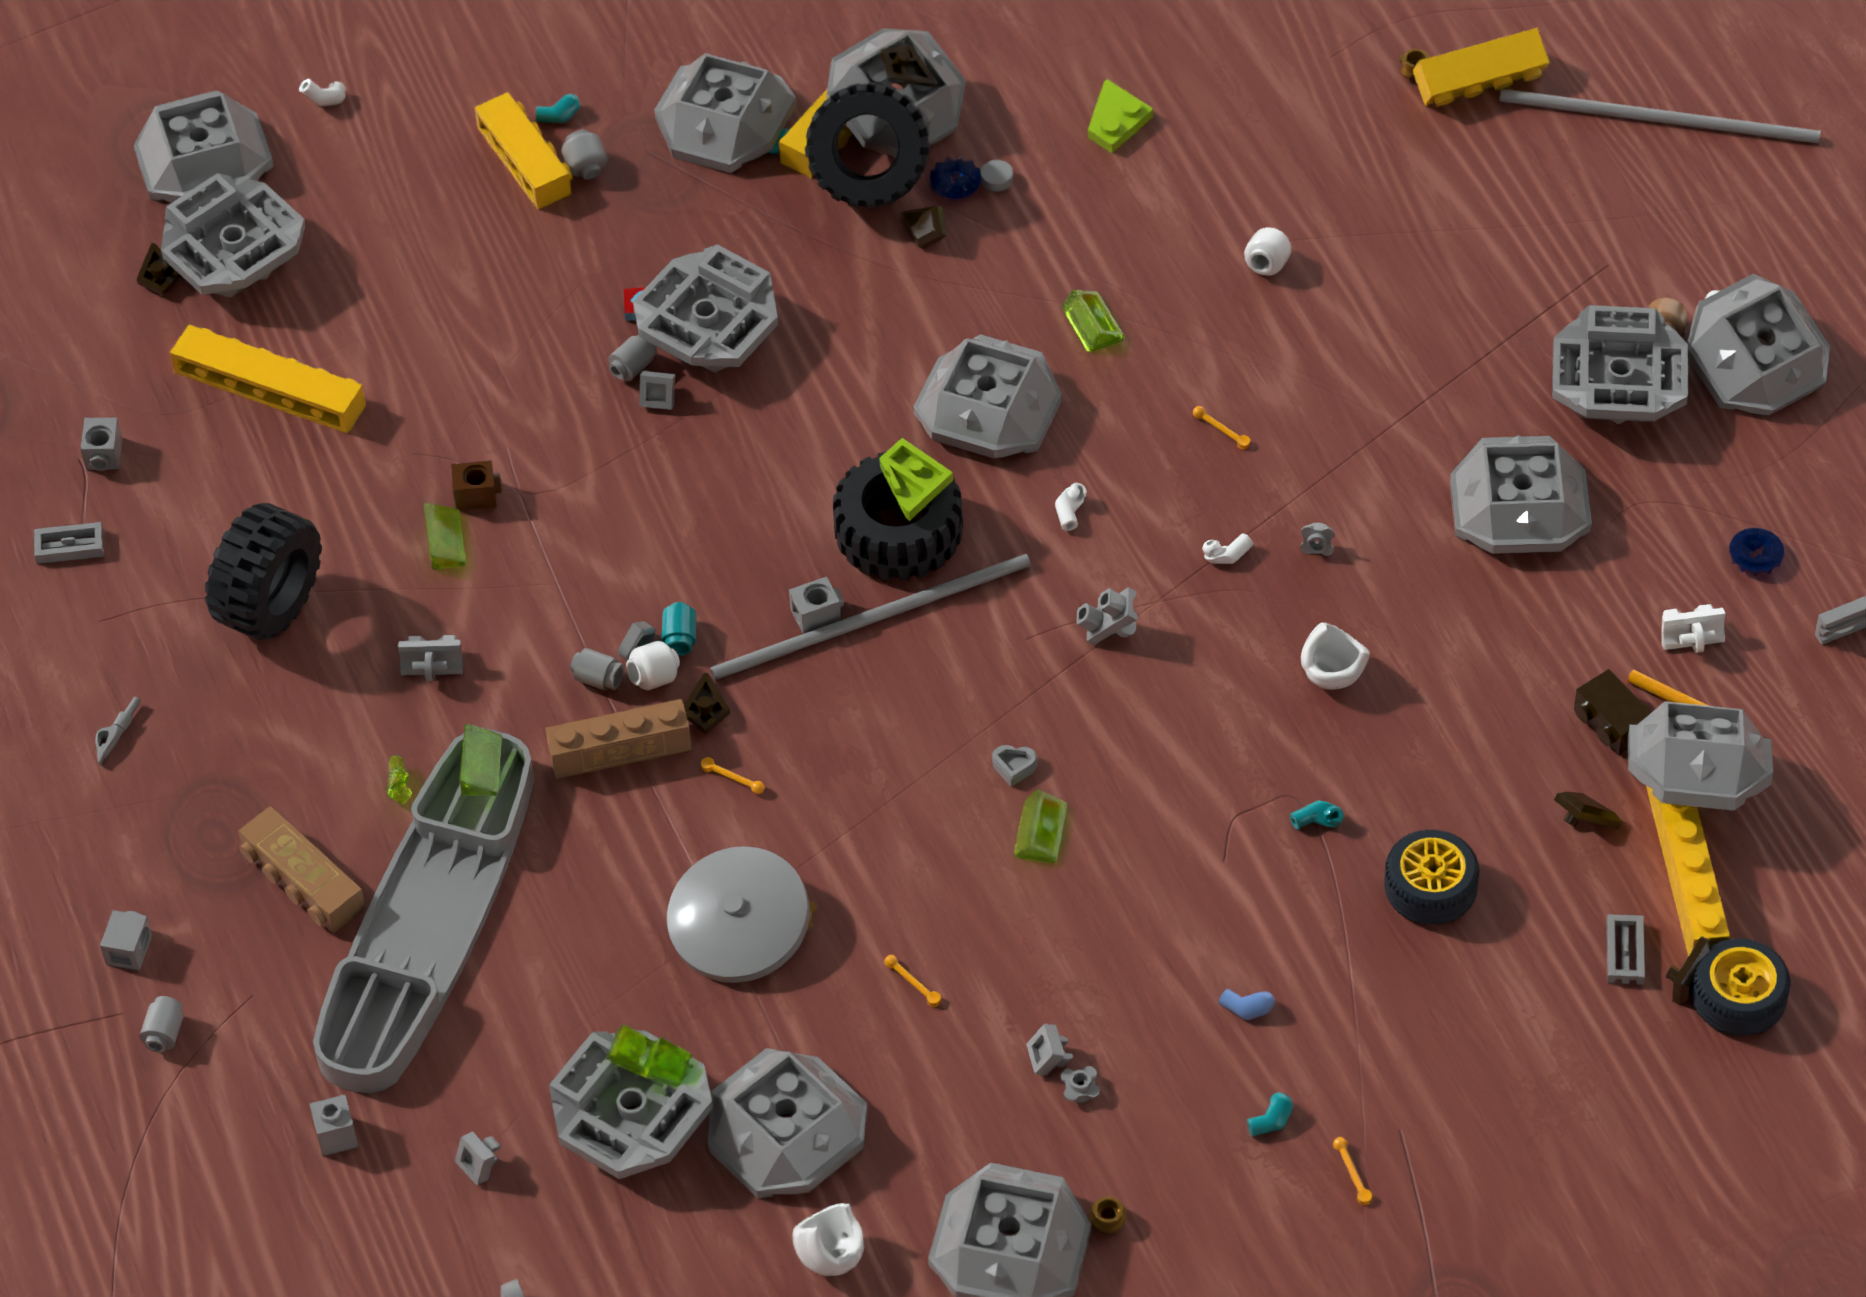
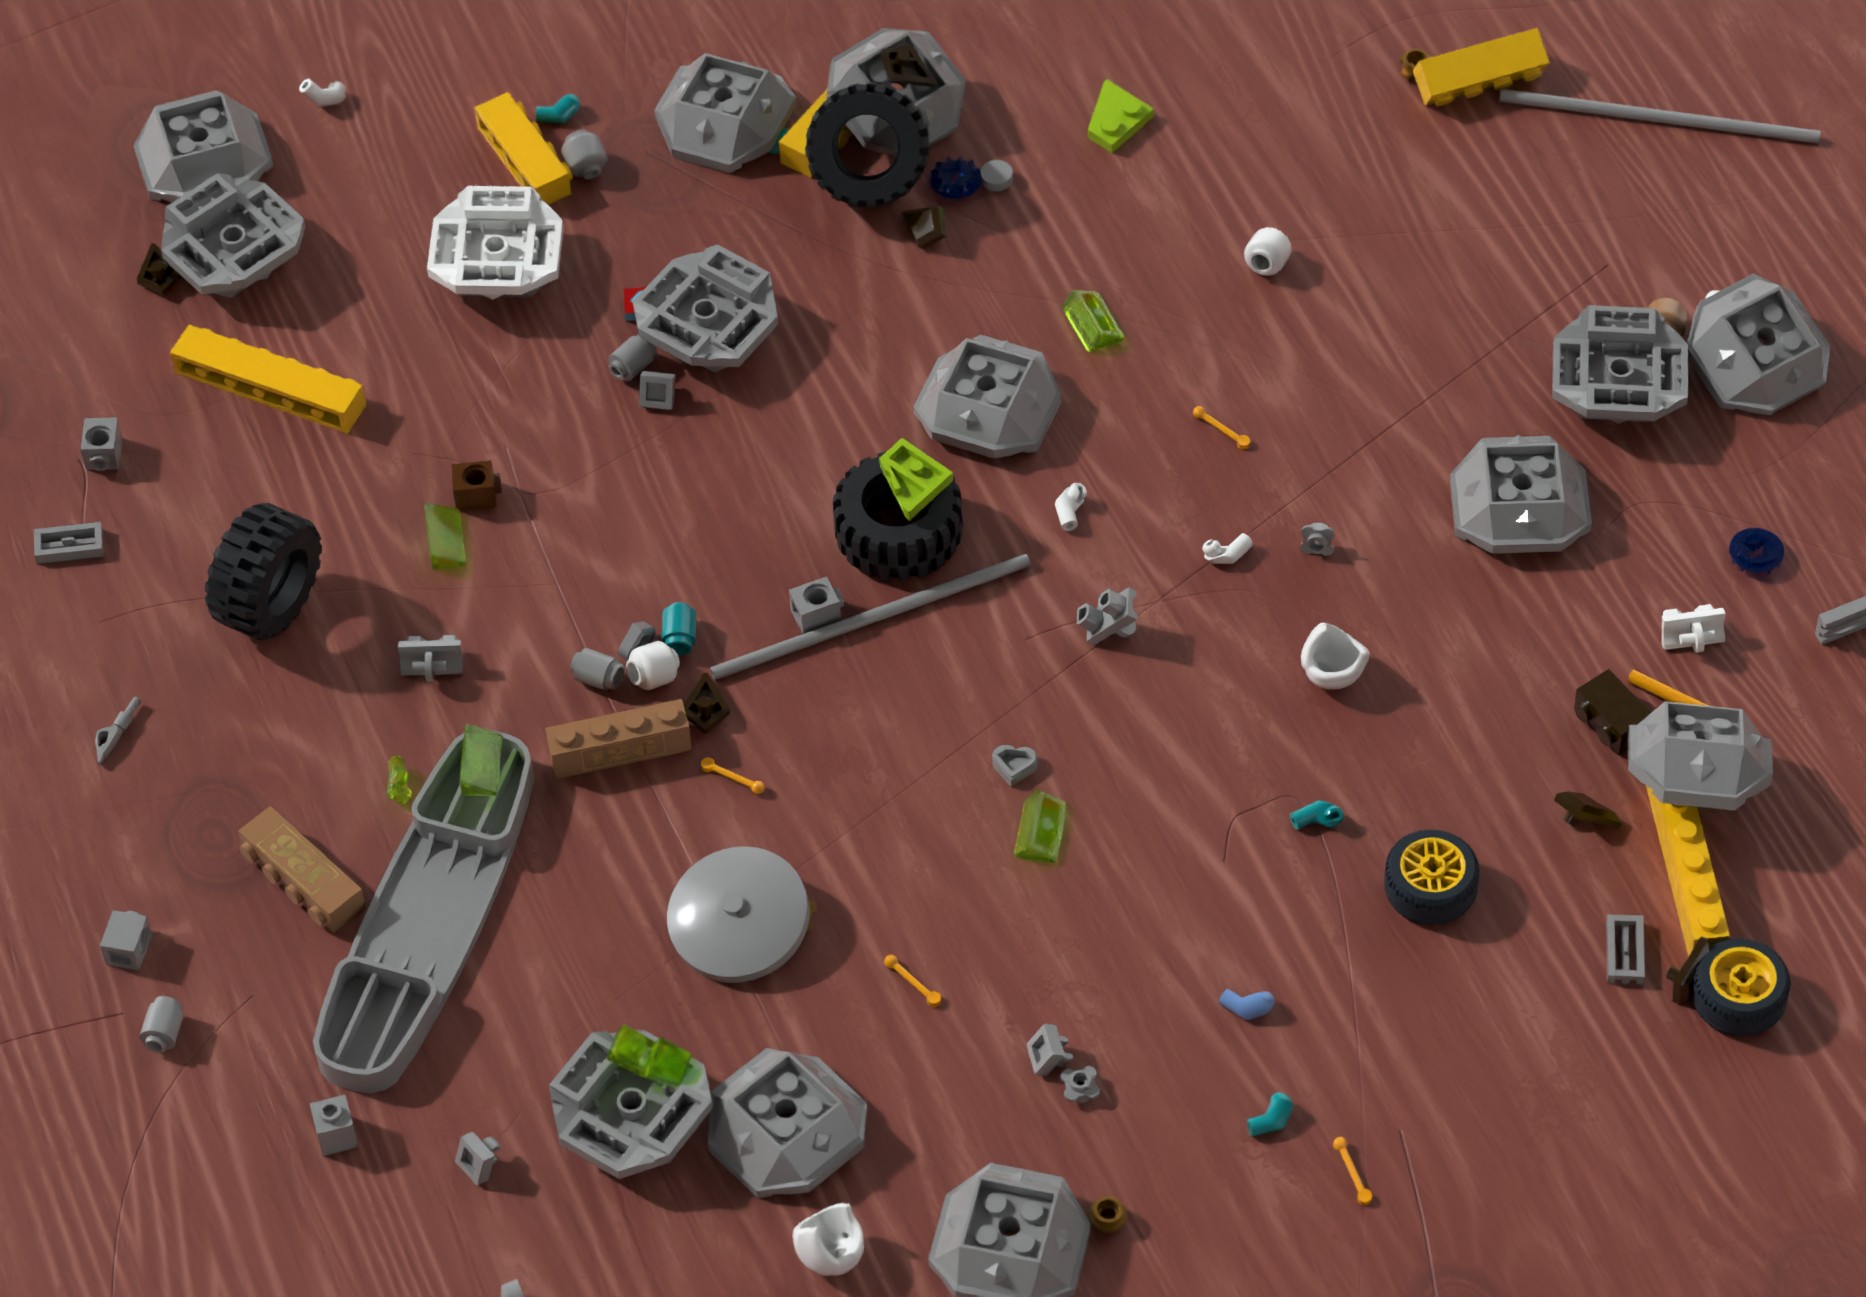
none -> white piece [427,186,564,300]

